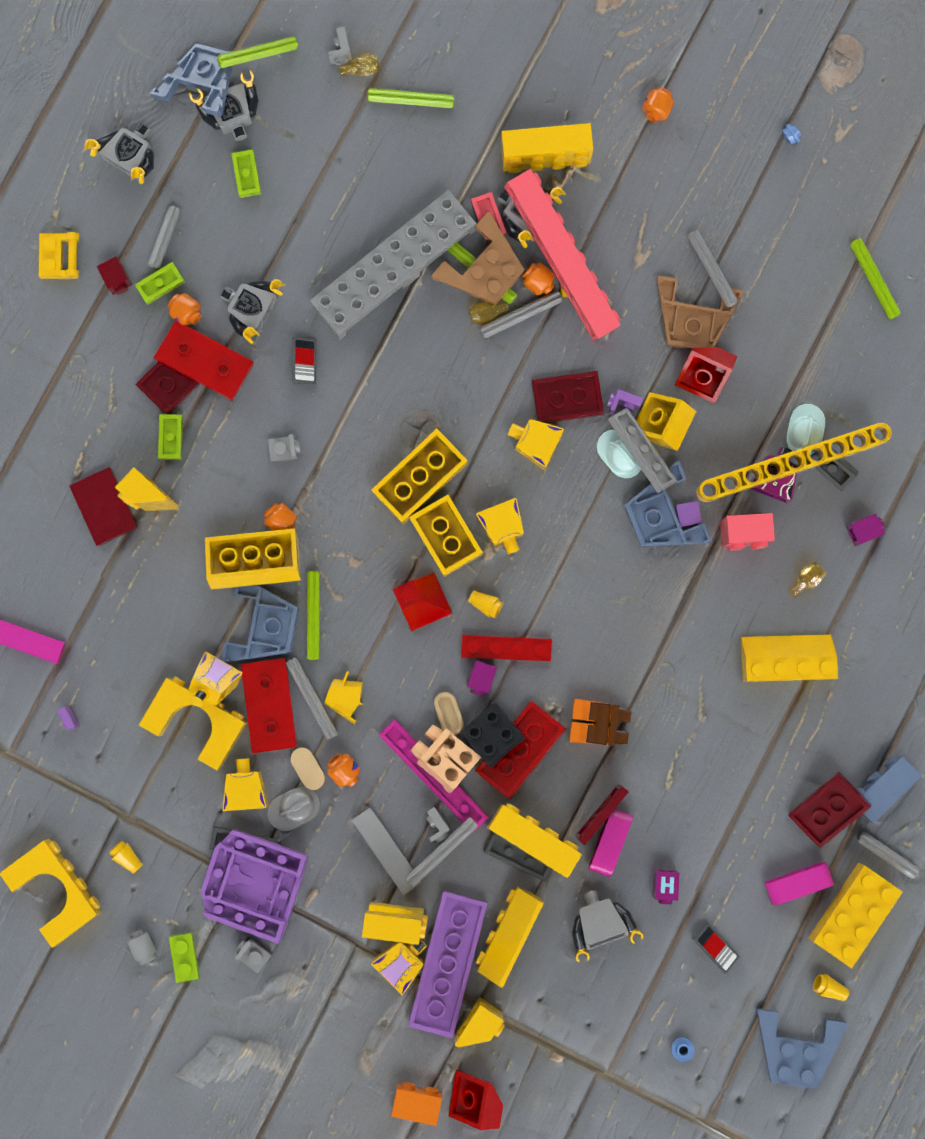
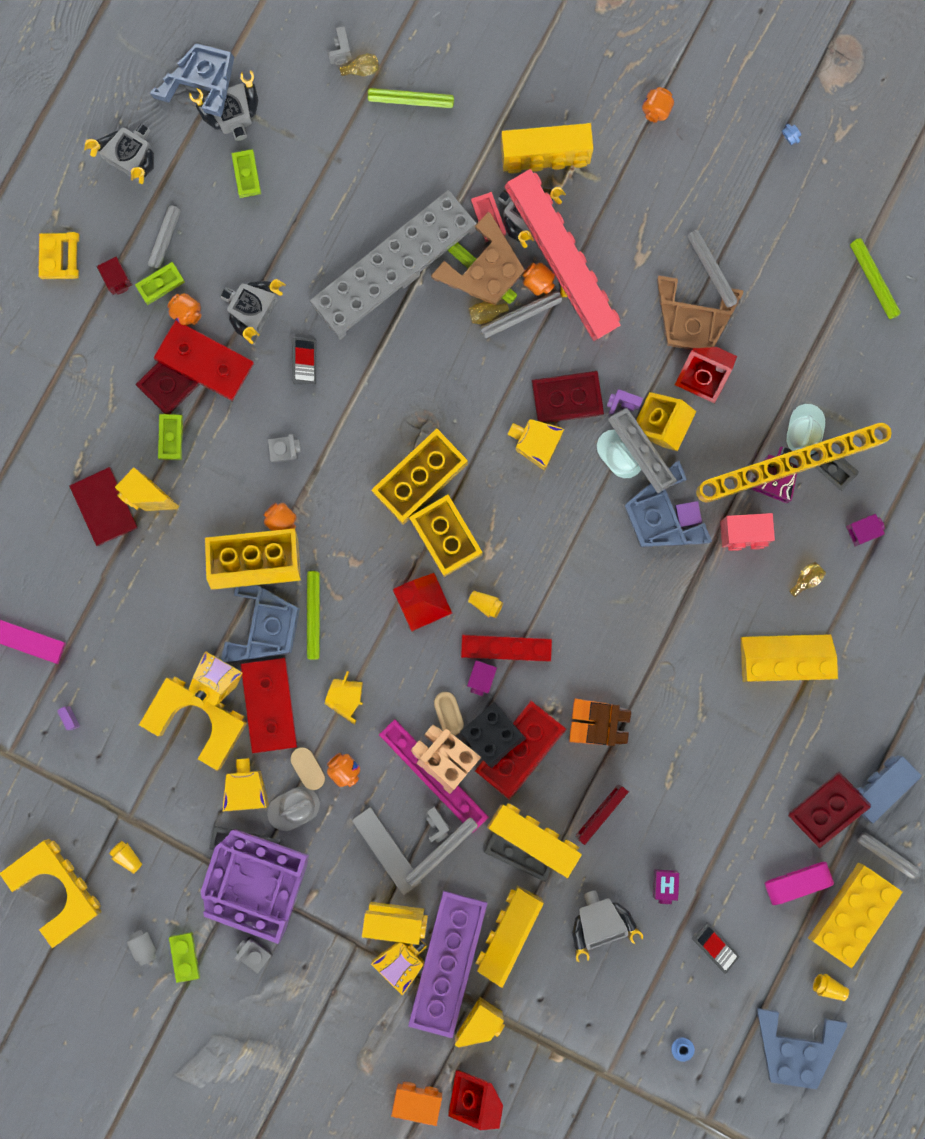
lime axle [217,36,298,68] -> none
light grey axle [286,658,338,740] -> none
yellow torso [476,498,524,555] -> none
dark pink beam [588,809,633,878] -> none

